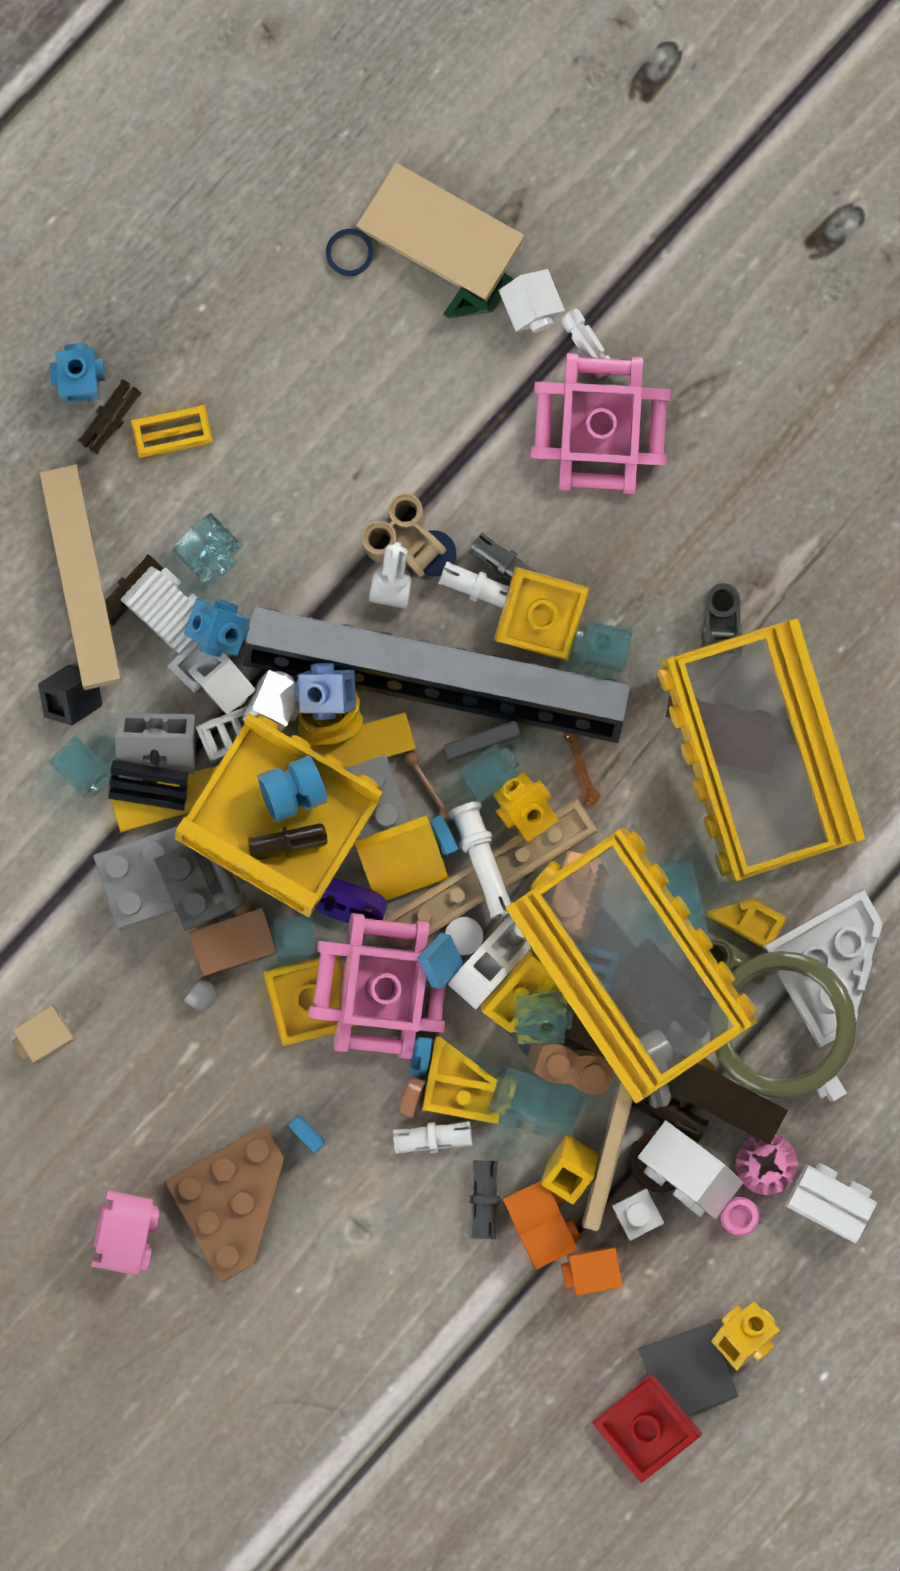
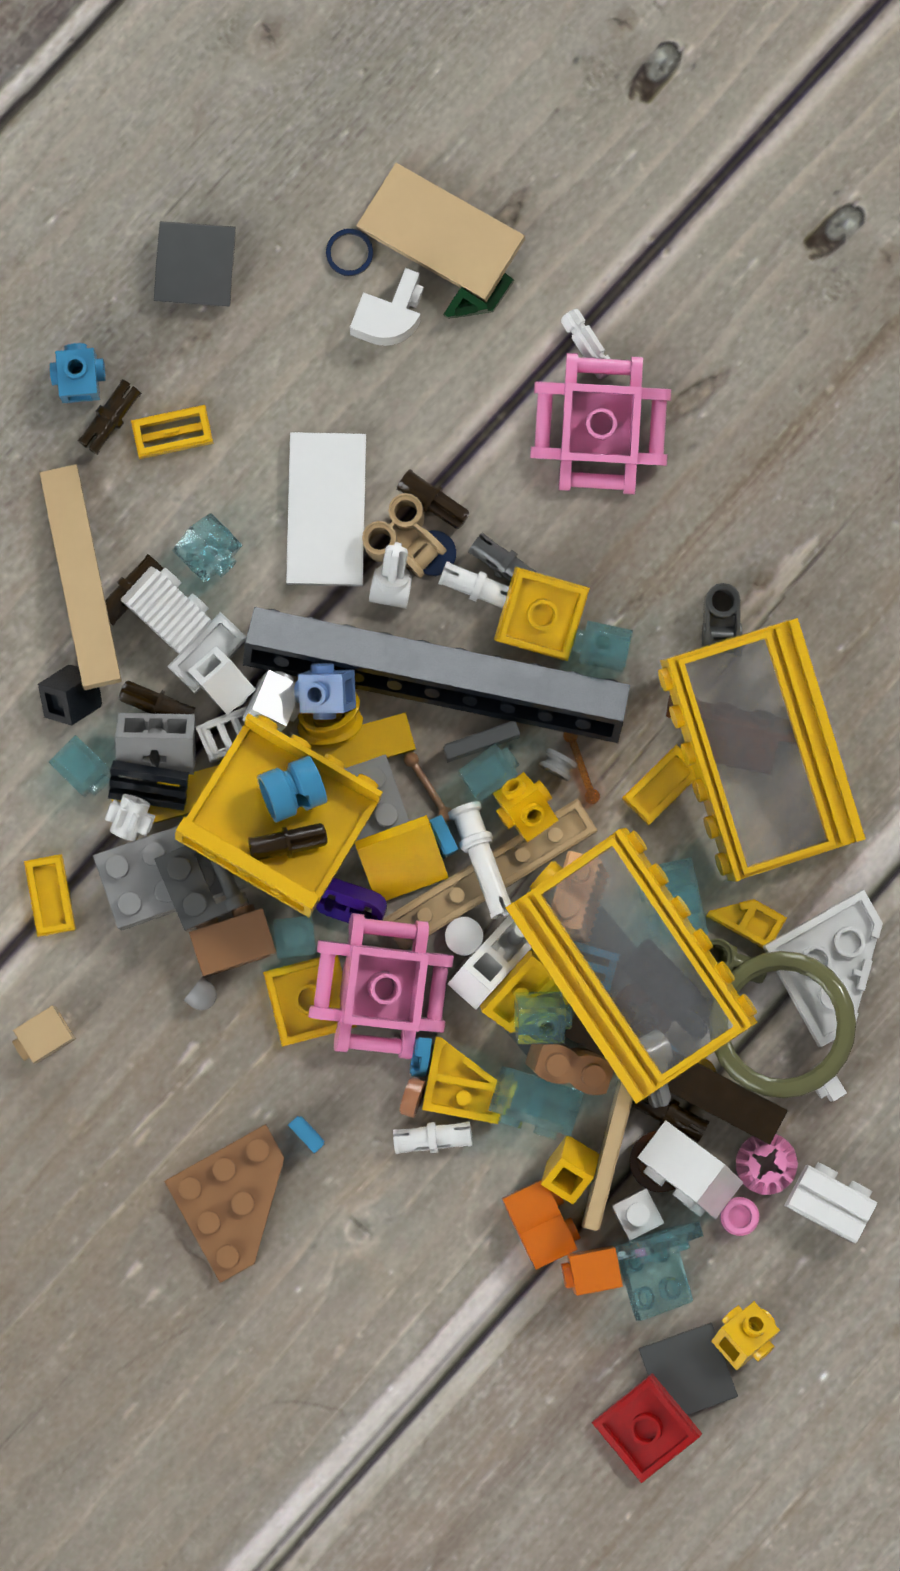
bright pink brick [91,1190,160,1275] -> none
dark azure brick [184,598,250,657] -> none
dark azure tile [418,933,464,989] -> none
dark grey pin [469,1160,500,1239] -> none
white brick [499,269,565,333] -> none
none -> yellow tile [24,854,76,937]
none -> white gear [105,794,155,841]
none -> dark brown axle [119,681,196,714]
none -> dark grey slope [154,221,236,307]
none -> white tile [286,432,366,587]
none -> white brick [350,268,424,346]
none -> dark brown axle [396,469,469,529]
none -> light grey bush [539,748,578,781]
none -> clear light blue bracket [614,1221,703,1321]
none -> yellow tile [622,744,696,826]

